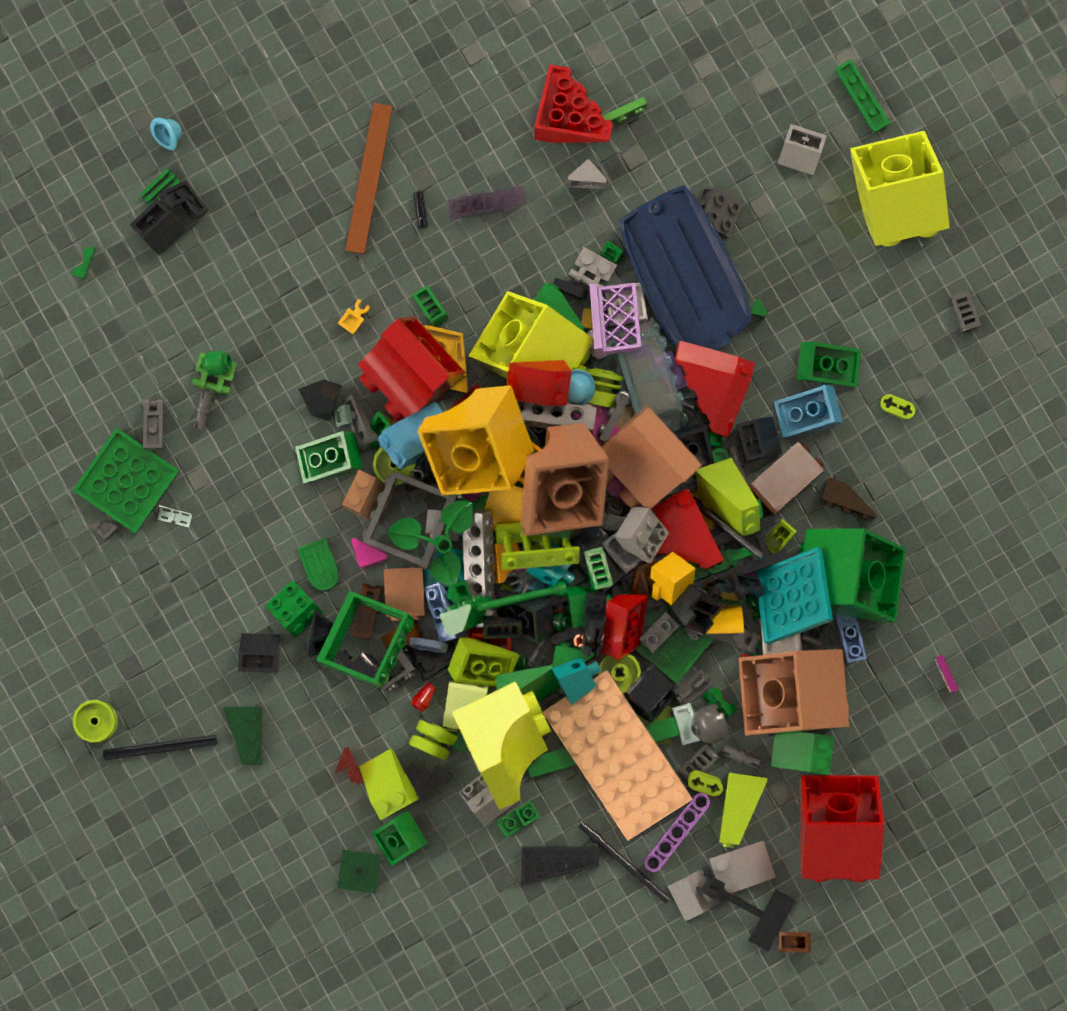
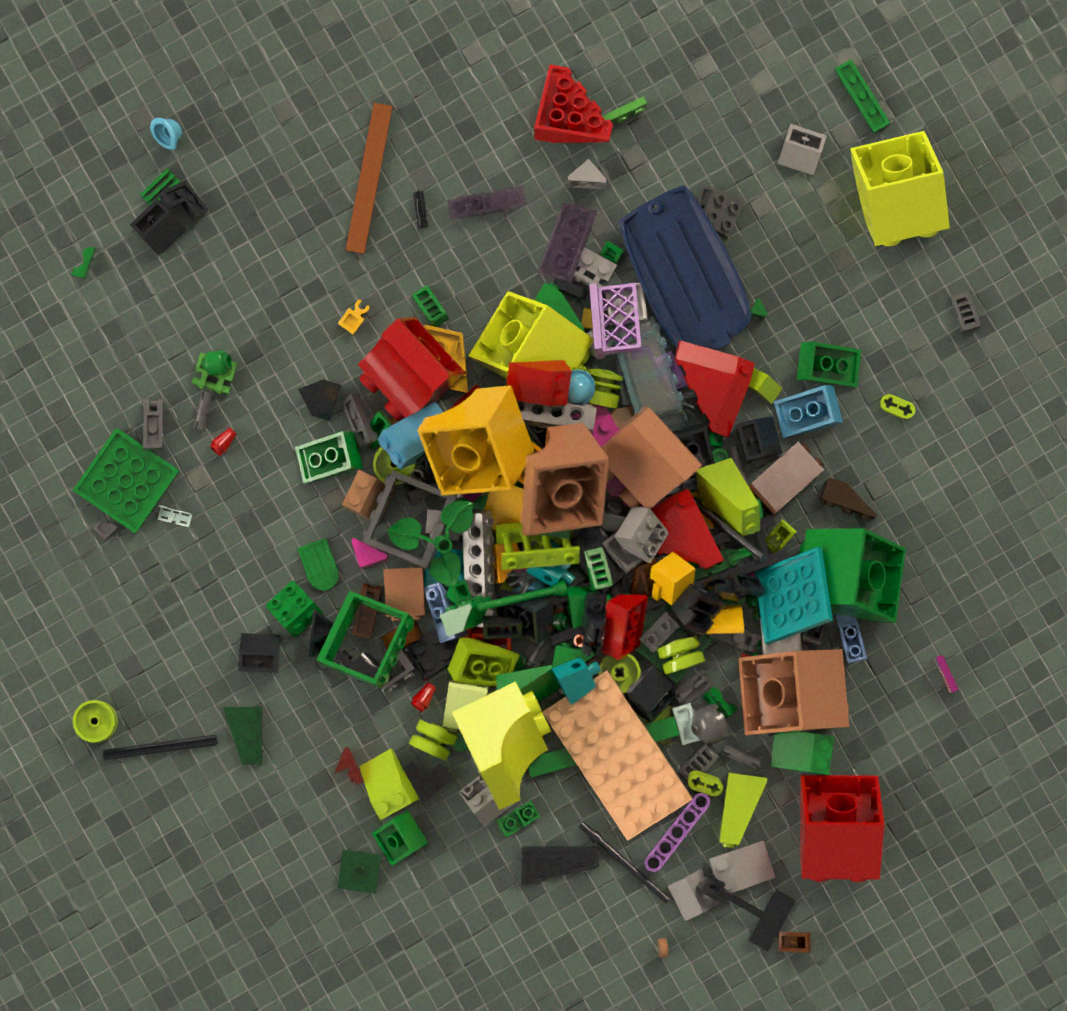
sand green tile [334,404,353,427] -> none
sand blue tile [409,638,448,653] -> none
dark grey hinge [598,391,630,443] -> none
none -> red cone [209,427,237,456]
none -> slope [538,202,597,283]
none -> lime wheel [657,636,705,675]
none -> medium nougat tile [658,938,668,958]
none -> lime slope [748,368,783,404]

